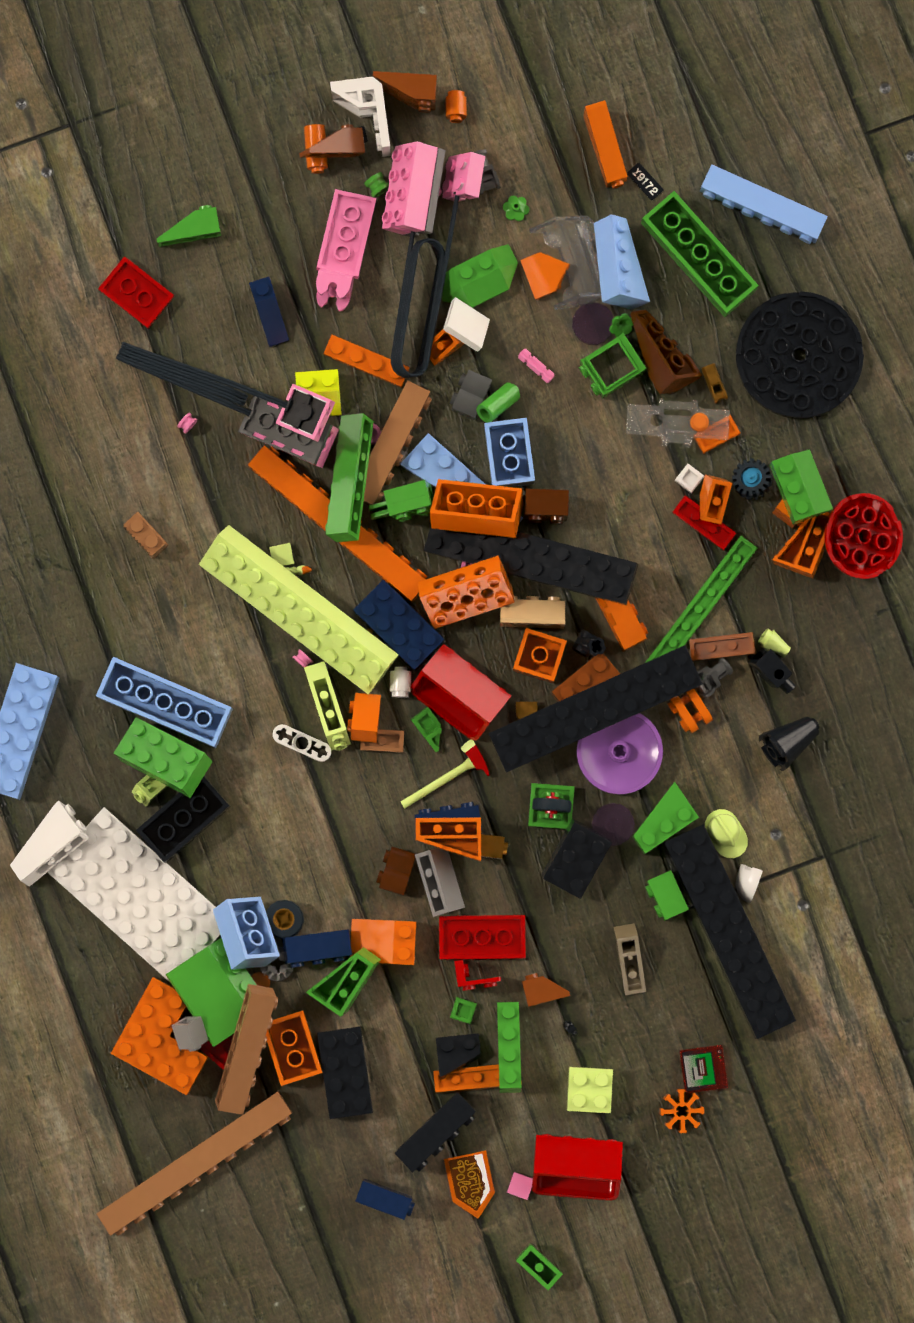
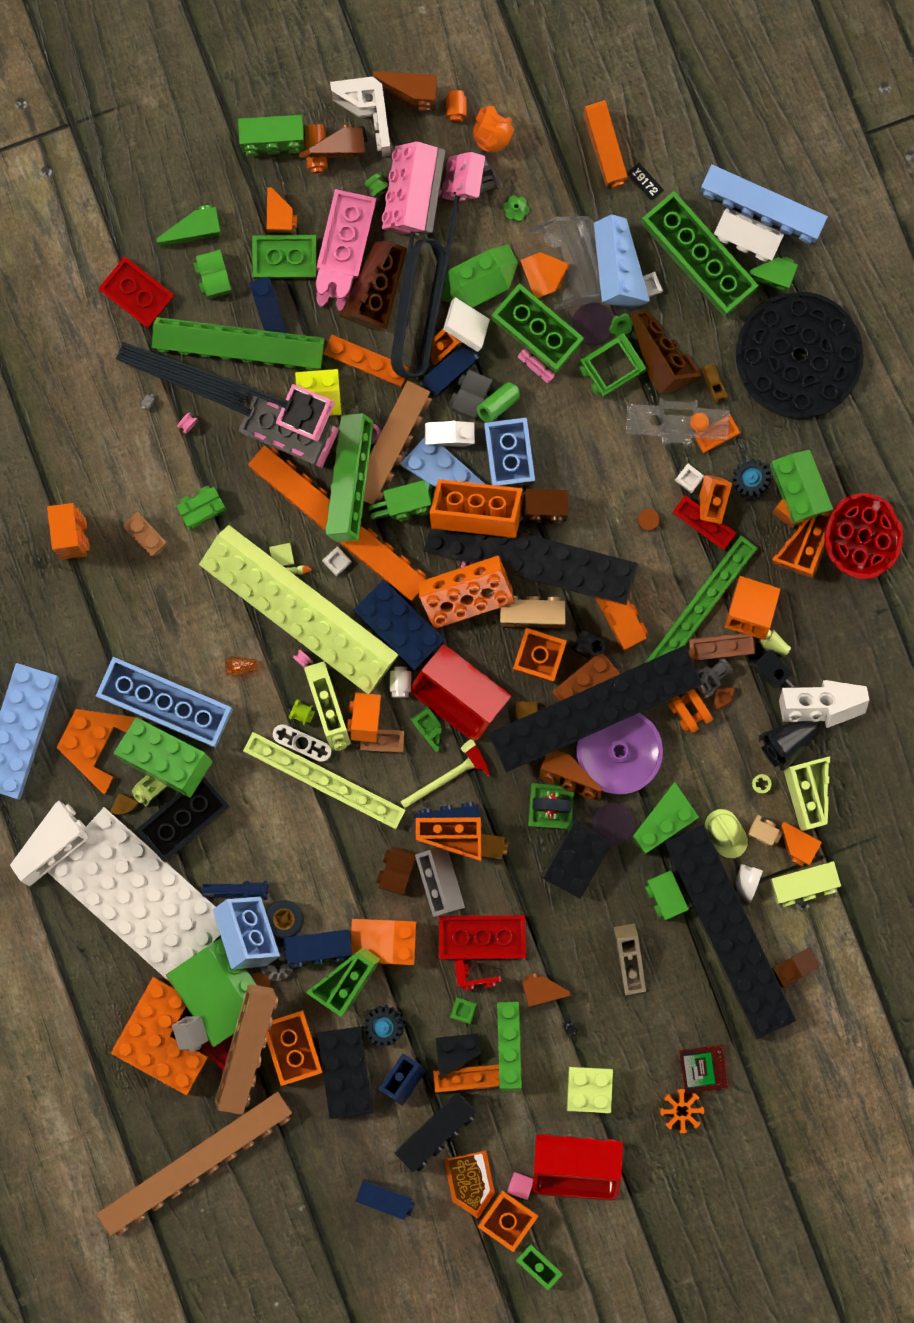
none -> orange brick [47,503,90,560]
none -> orange wing [57,709,143,794]
none -> pearl gold tile [110,793,139,815]
none -> light grey piece [141,394,155,410]
none -> bright green brick [152,317,325,370]
none -> bright green brick [176,485,227,530]
none -> bright green brick [193,250,232,299]
none -> dark blue pin [202,881,268,900]
none -> clear orange cone [225,656,257,677]
none -> bright green brick [238,115,305,156]
none -> yellowish green plate [243,732,406,829]
none -> bright green plate [252,235,317,279]
none -> orange slope [267,187,297,234]
none -> lime brick [289,699,315,726]
none -> white tile [322,546,352,577]
none -> reddish brown wedge [339,241,407,329]
none -> black wheel [364,1005,405,1047]
none -> dark blue brick [379,1053,426,1106]
none -> dark blue beam [422,343,481,397]
none -> white slope [425,421,475,447]
none -> orange helmet [473,106,514,152]
none -> orange brick [477,1190,538,1252]
none -> bright green brick [491,283,584,374]
none -> dark orange slope [539,750,602,801]
none -> dark orange tile [638,509,659,531]
none -> white tile [643,272,663,298]
none -> dark orange tile [713,687,735,710]
none -> white slope [714,208,785,262]
none -> orange brick [724,576,780,640]
none -> tan brick [747,815,783,846]
none -> bright green slope [749,257,798,292]
none -> yellowish green bush [752,774,772,794]
none -> yellowish green brick [770,861,841,907]
none -> reddish brown slope [772,947,819,988]
none -> white brick [779,680,869,728]
none -> orange slope [780,822,822,867]
none -> yellowish green wedge [784,756,830,831]

